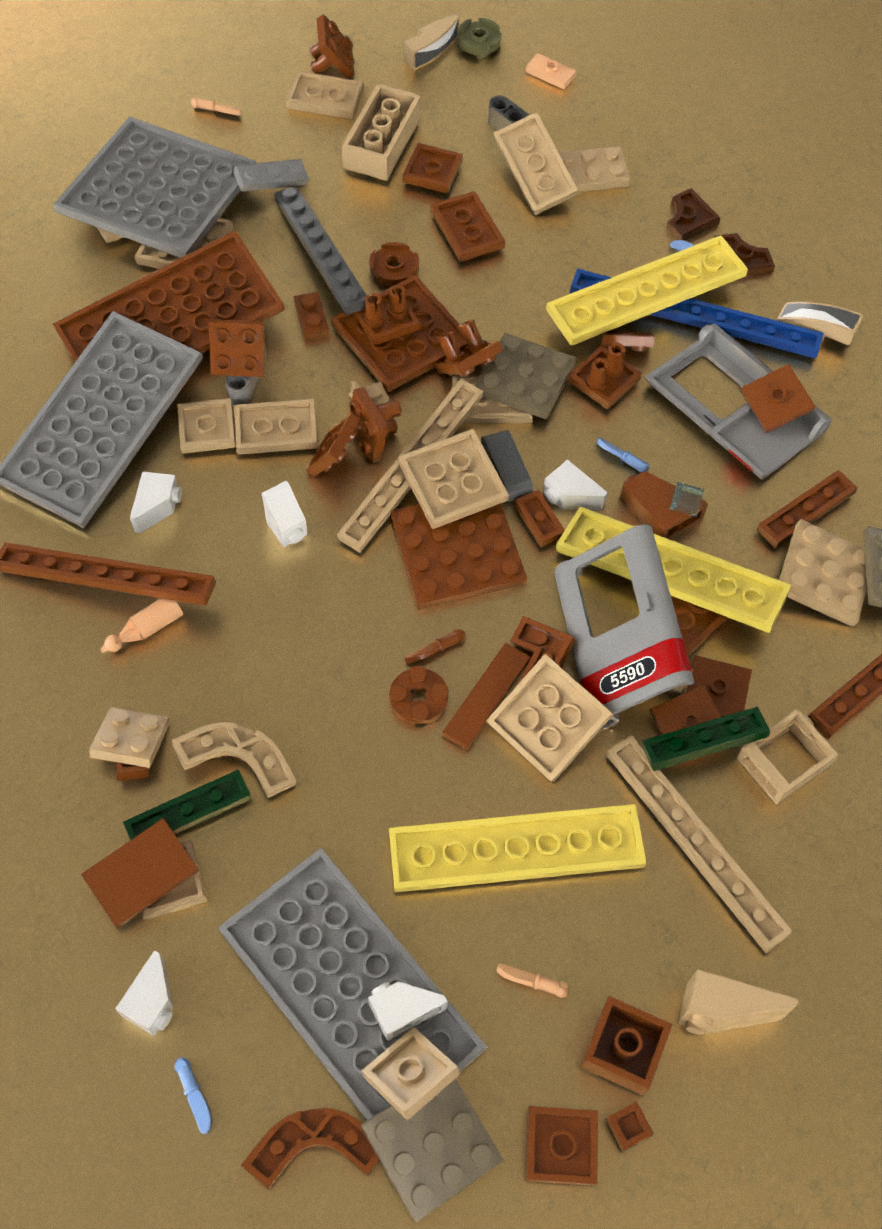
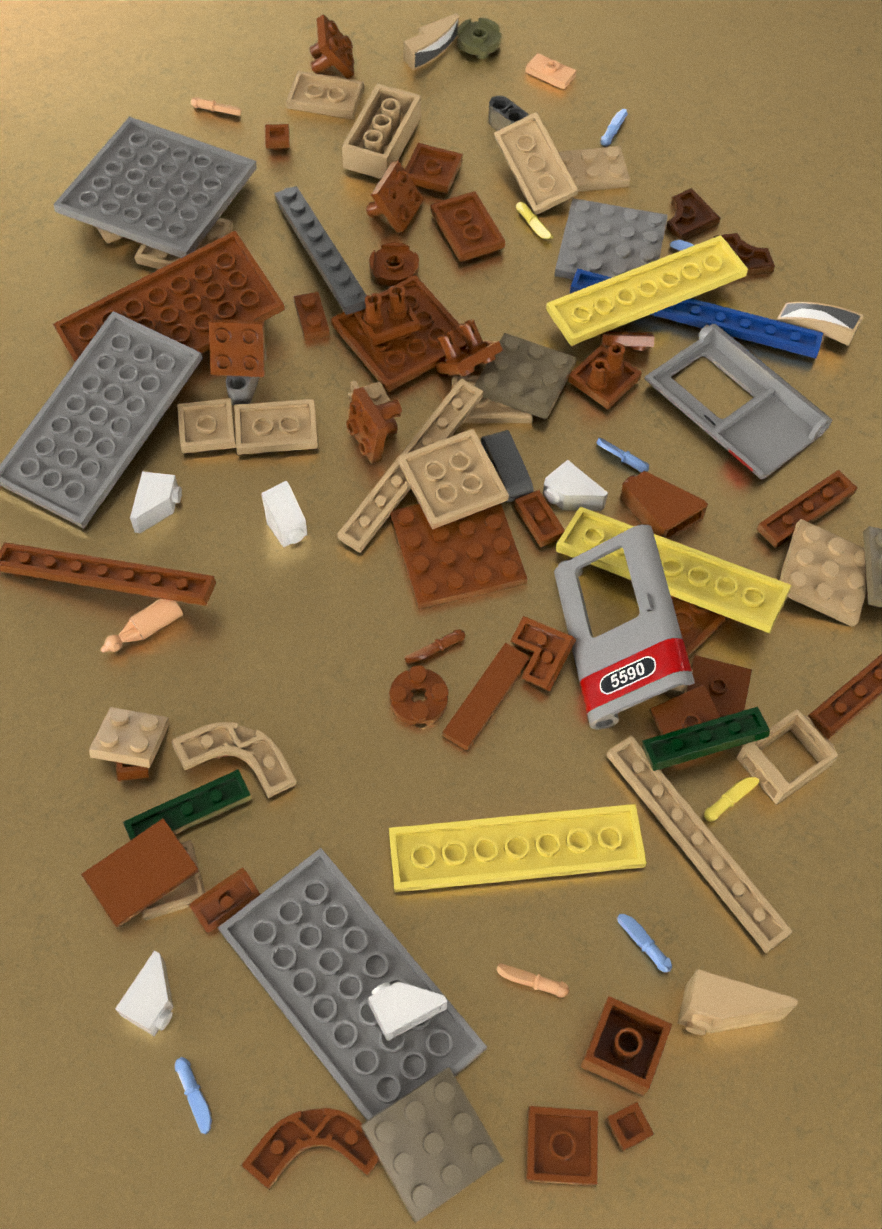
light grey plate [233,159,309,192] -> none
dark orange plate [306,412,360,477] -> none
tan plate [362,1027,460,1121] -> none
tan plate [486,654,614,783] -> none
clear light blue tile [669,482,704,517] -> none
dark orange plate [741,364,815,434] -> none
none -> dark orange plate [188,867,261,934]
none -> dark orange plate [265,124,290,149]
none -> dark orange plate [366,161,424,233]
none -> light yellow piece [516,202,553,240]
none -> light grey plate [554,198,668,279]
none -> light blue piece [600,108,628,147]
none -> light blue piece [617,914,672,973]
none -> light yellow piece [704,777,759,822]

